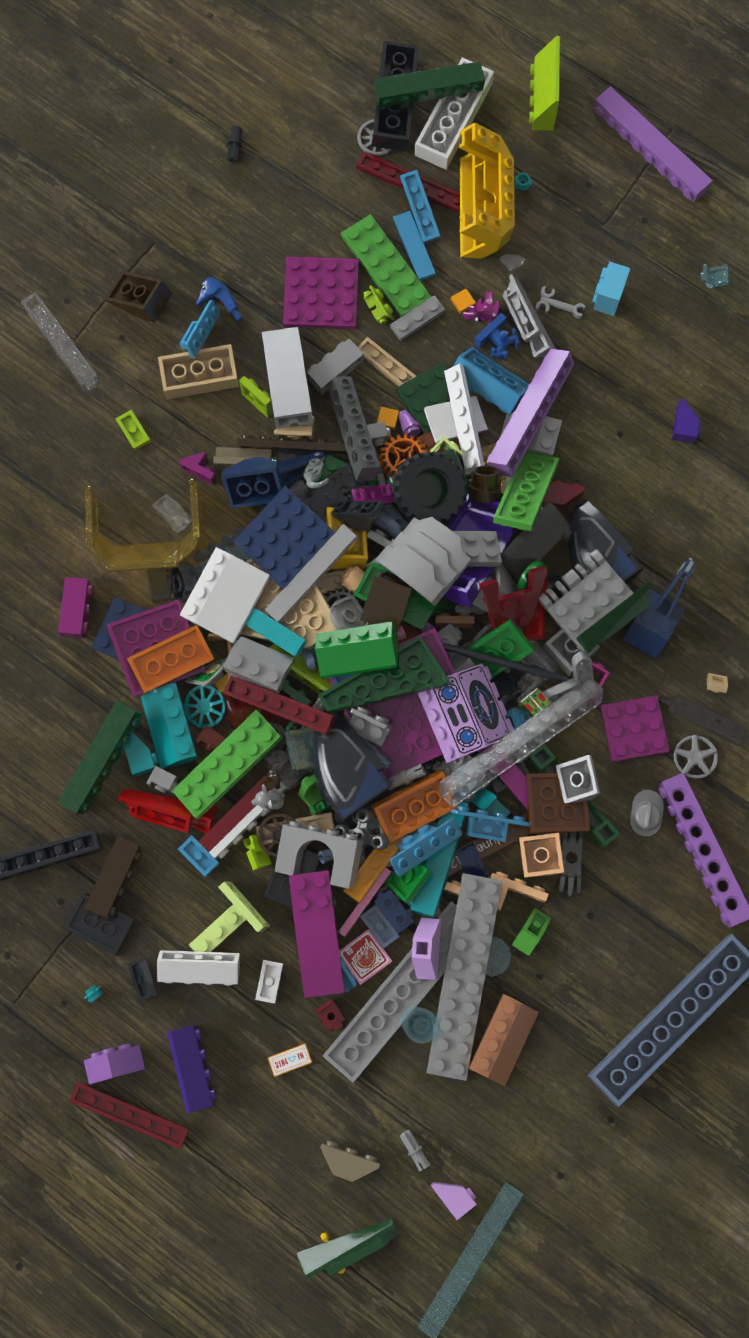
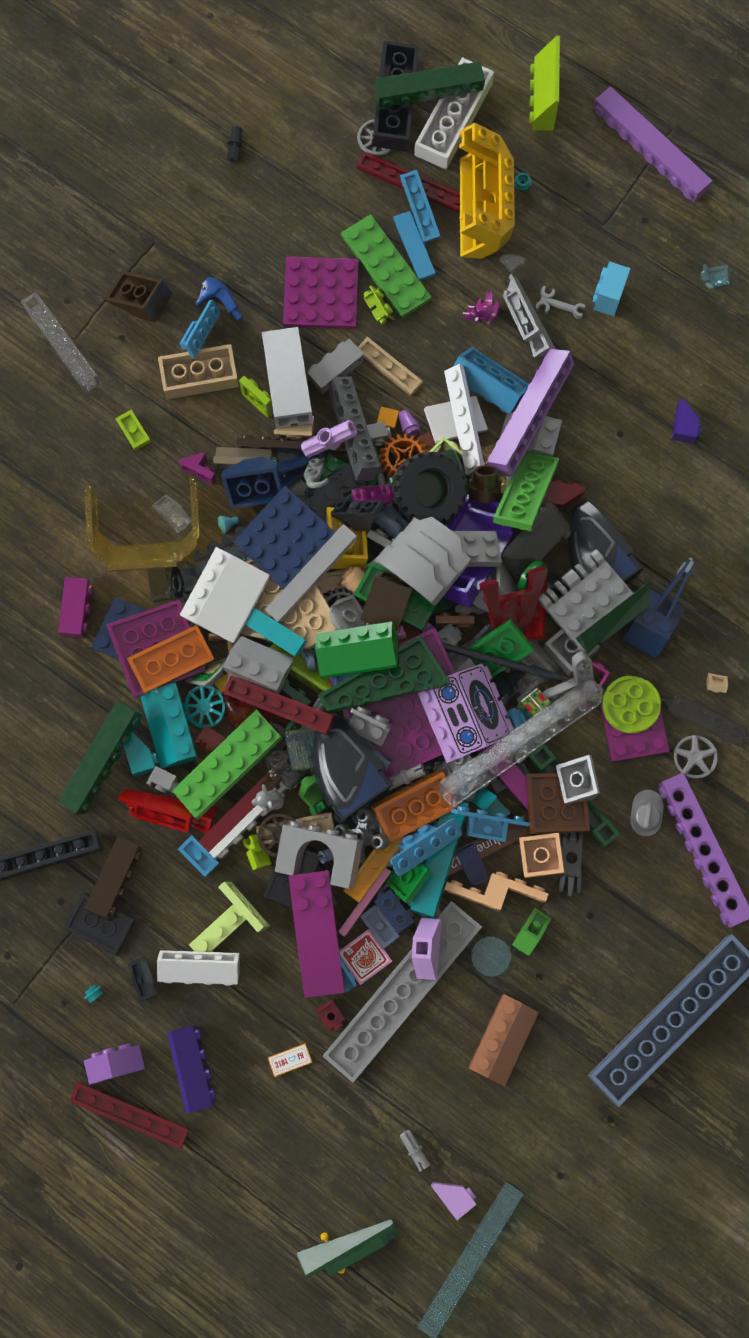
white plate [255,960,283,1004] -> none
dark tan slope [320,1140,380,1182] -> none
light grey plate [390,295,445,341] -> none
dark green plate [395,362,449,434] -> none
clear light blue piece [401,1007,439,1043] -> none
light grey plate [426,873,502,1081] -> none
light orange tile [450,289,476,314] -> none
blue piece [474,313,520,360] -> none
none -> medium azure rock [218,516,239,534]
none -> lavender piece [301,420,357,458]
none -> lime tile [602,676,661,734]

